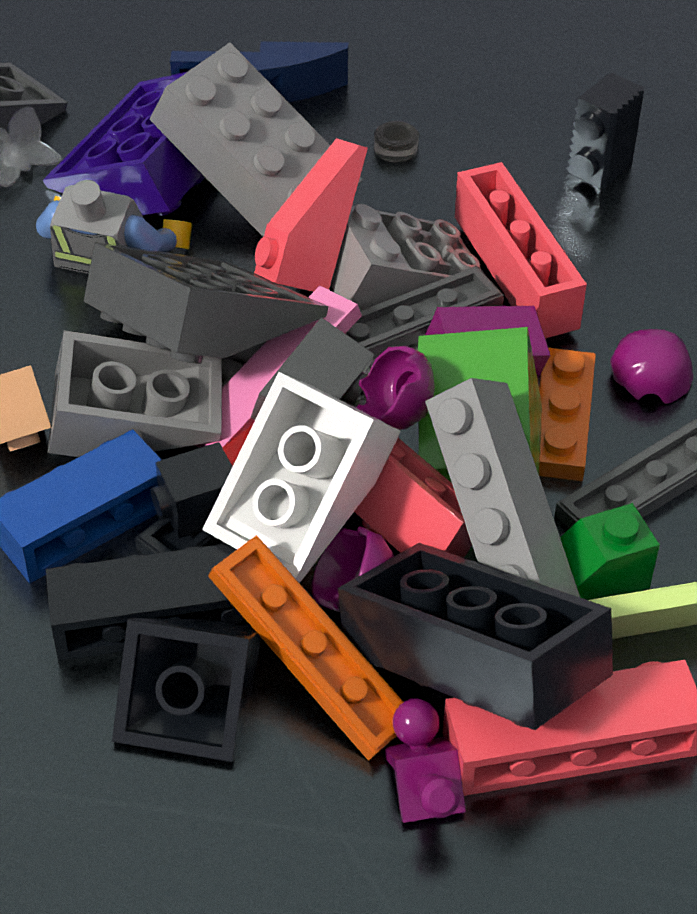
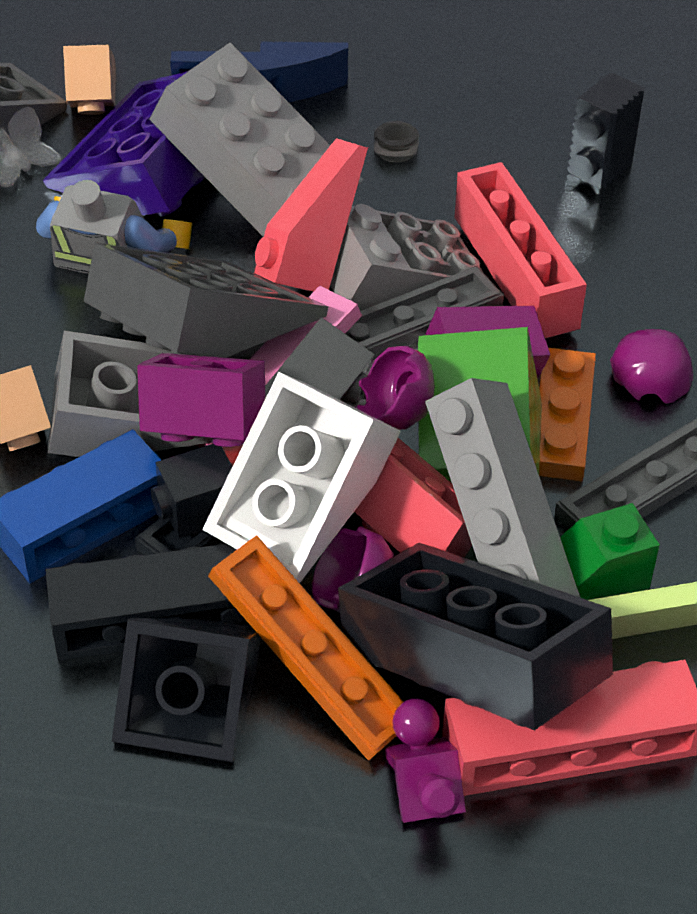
none -> light nougat slope [63,45,116,114]
none -> magenta brick [137,353,266,447]

